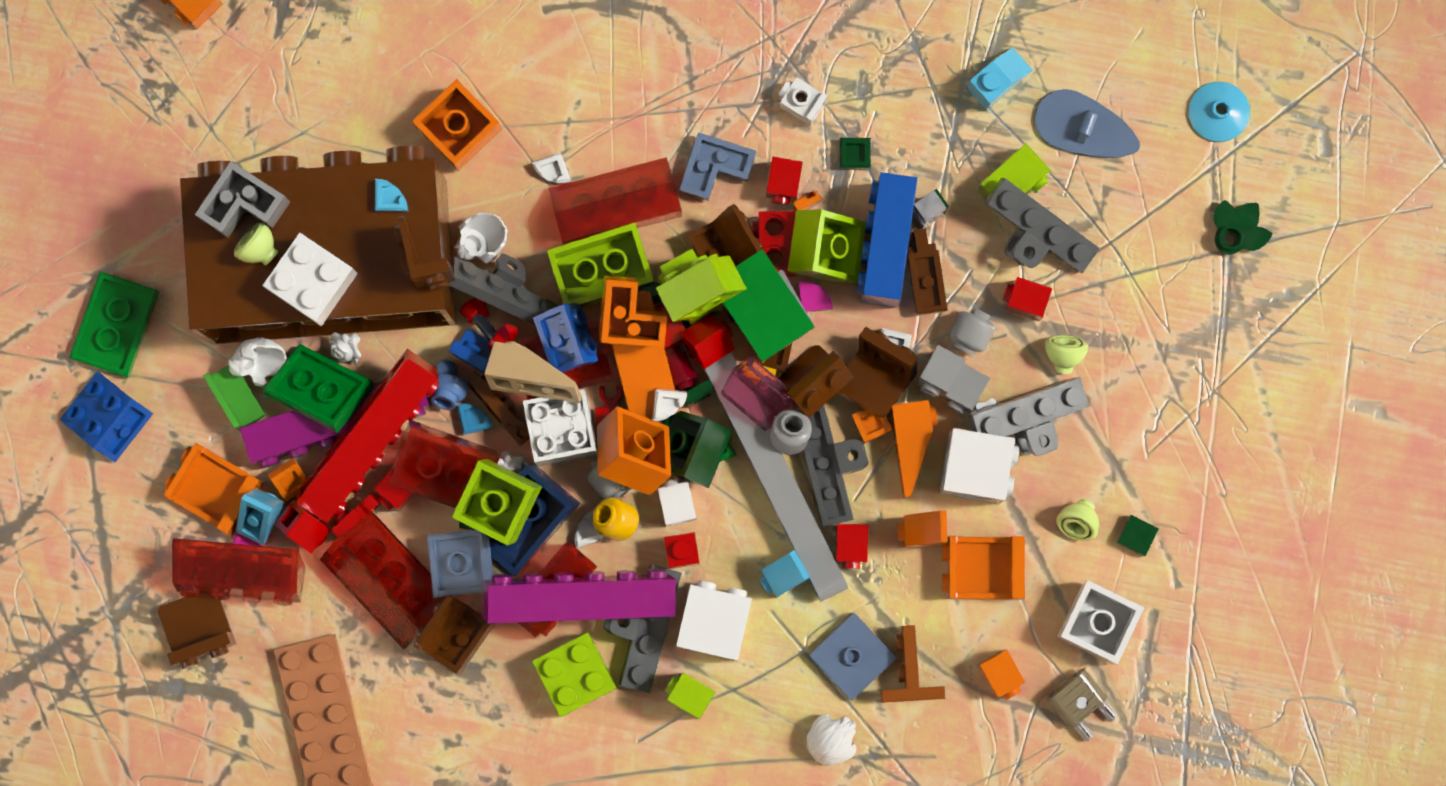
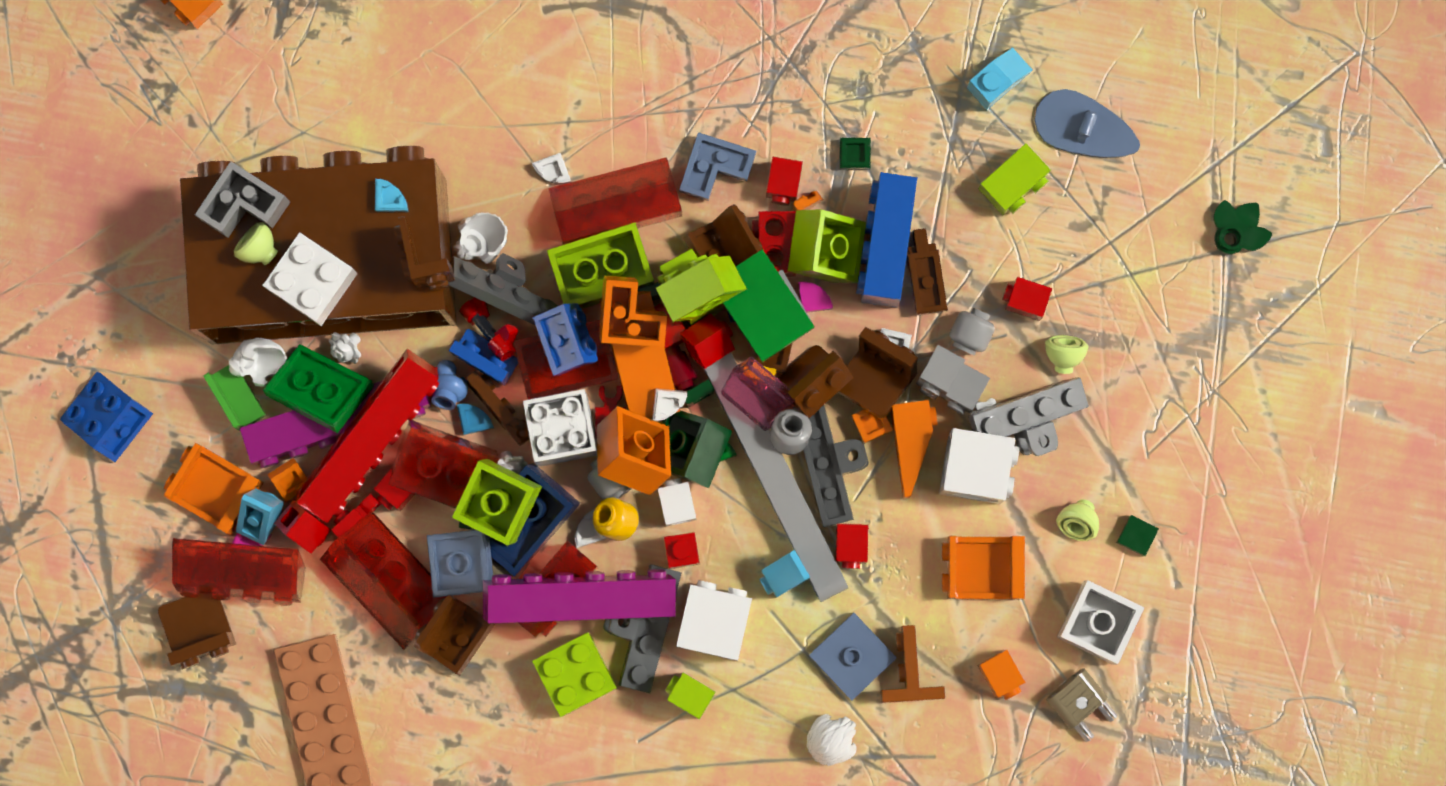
green tile [69,271,160,378] -> none
orange brick [412,79,502,171] -> none
tan slope [484,341,582,403] -> none
white brick [778,77,828,126] -> none
orange slope [897,510,948,548] -> none
flat silver piece [913,188,949,229] -> none
dark grey plate [984,177,1100,274] -> none
medium azure dish [1188,82,1250,142] -> none

